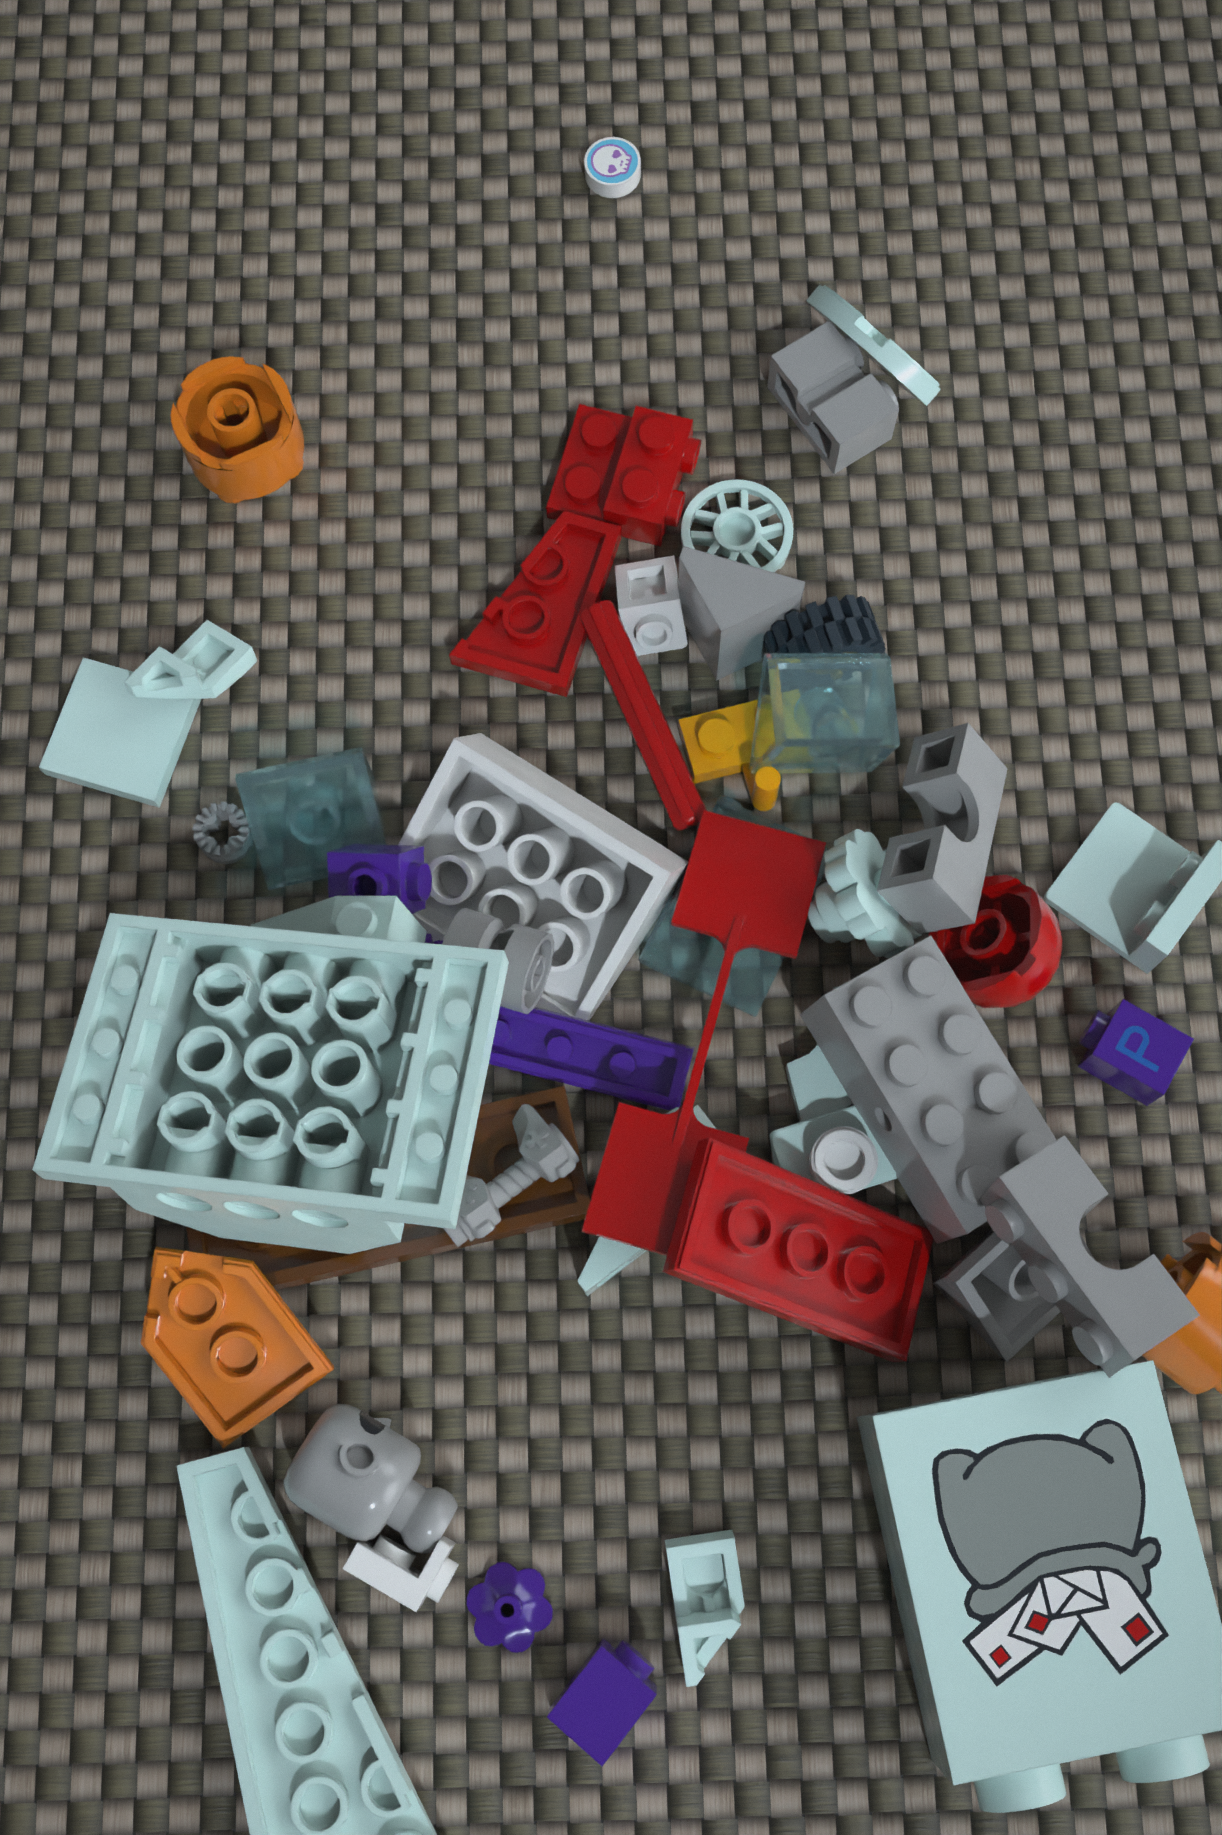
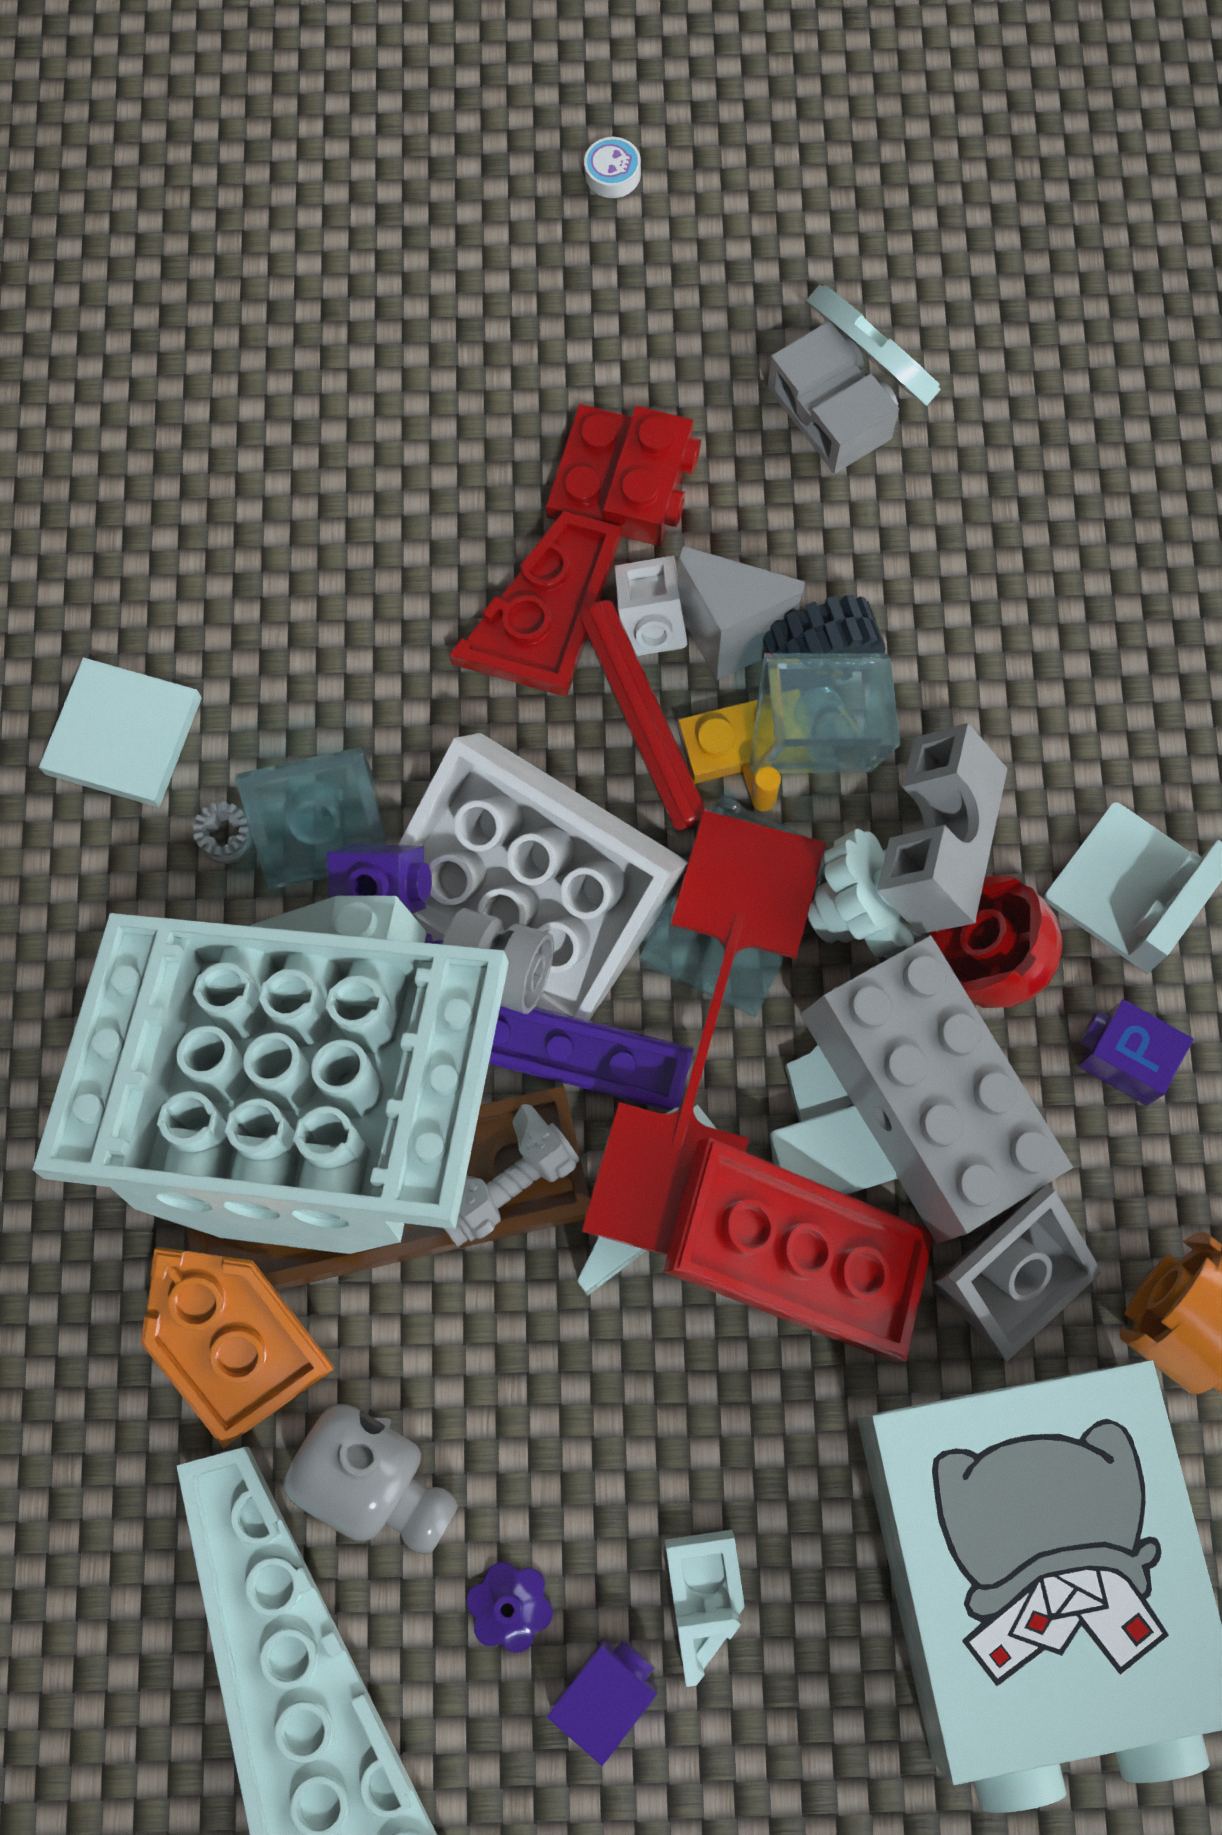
light aqua slope [124,620,257,699] -> none
orange brick [171,356,304,504] -> none
white bracket [343,1535,459,1612] -> none
light aqua wheel [681,479,793,572] -> none
white tile [809,1127,878,1195] -> none
light grey arch [980,1135,1200,1378] -> none

